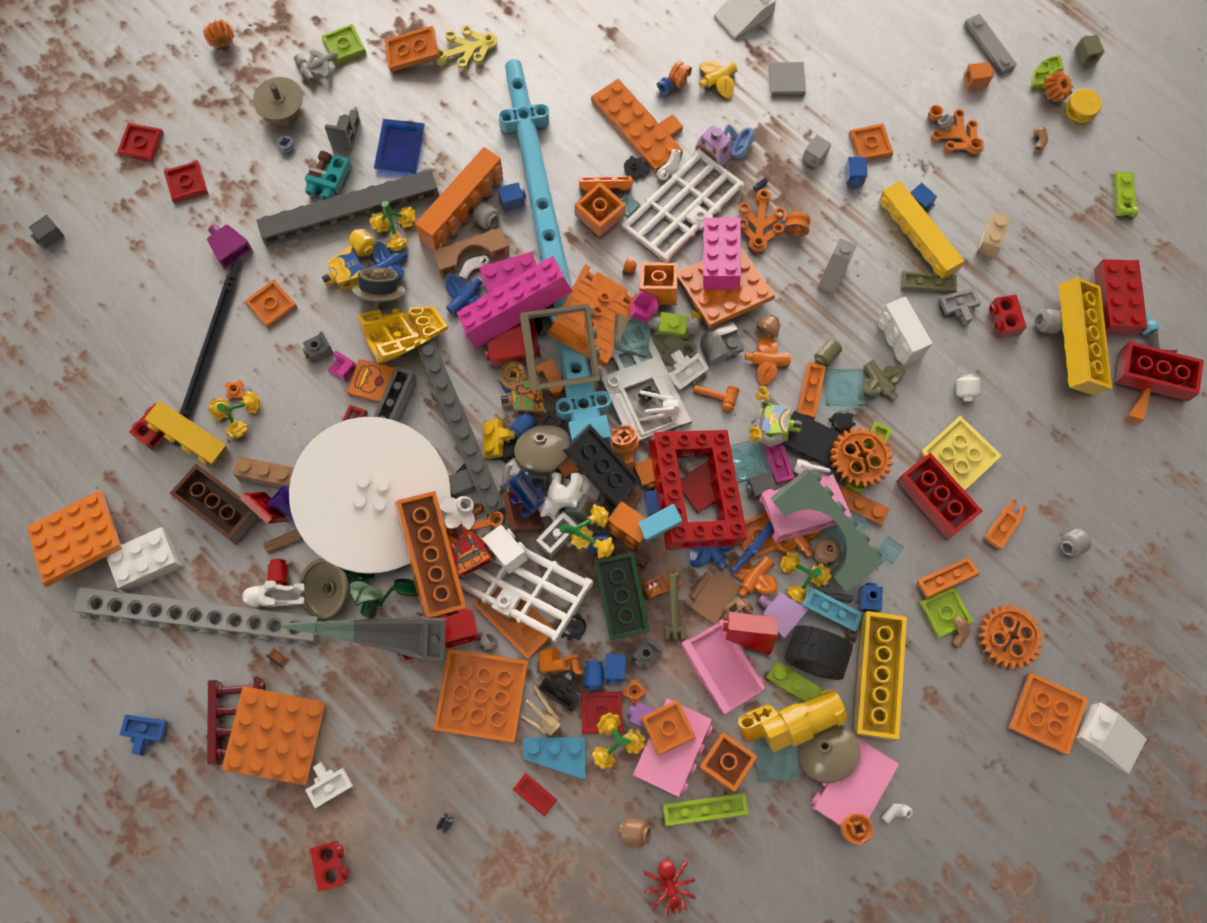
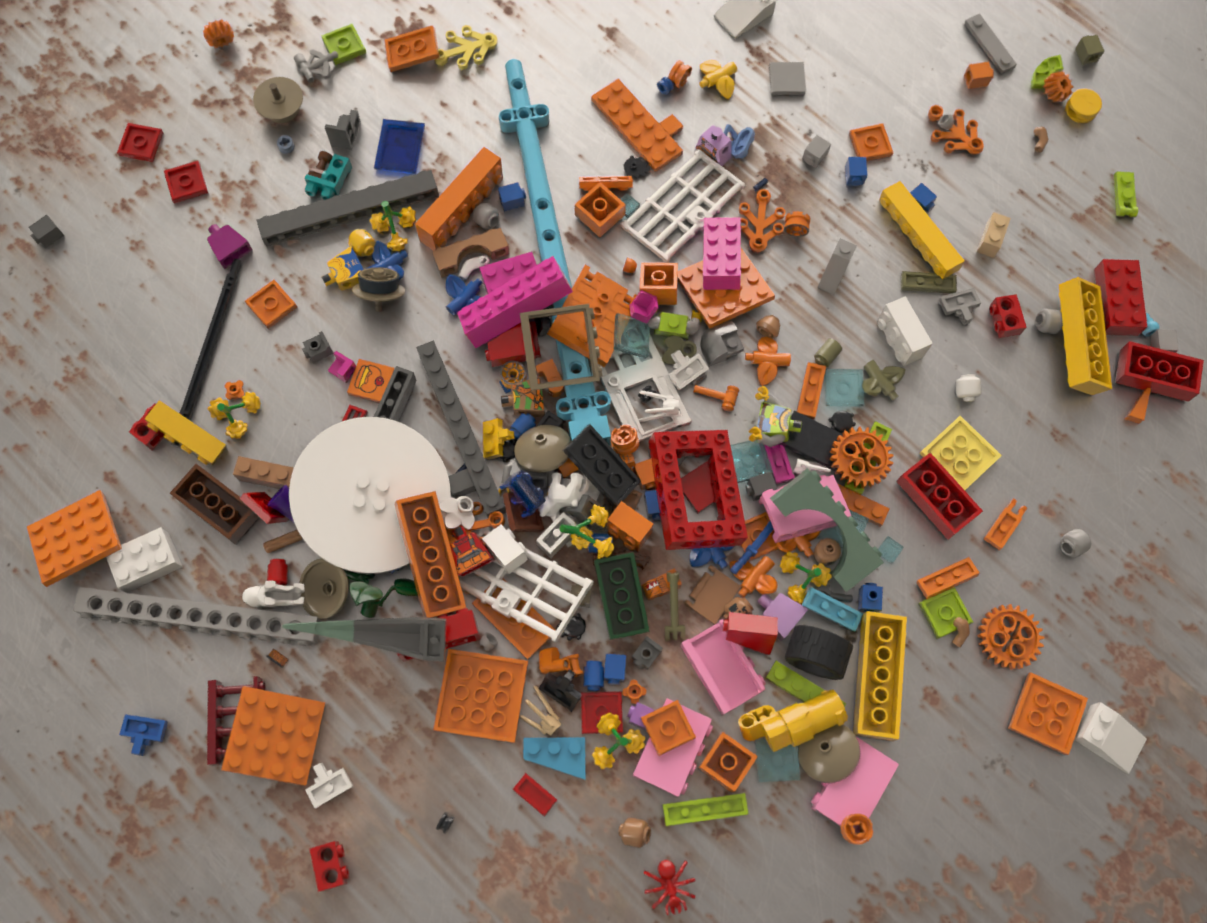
yellow wedge [357,306,448,363] -> none
medium azure tile [638,504,683,541] -> none
white arm [657,149,681,180] -> none
white arm [881,804,913,825] -> none

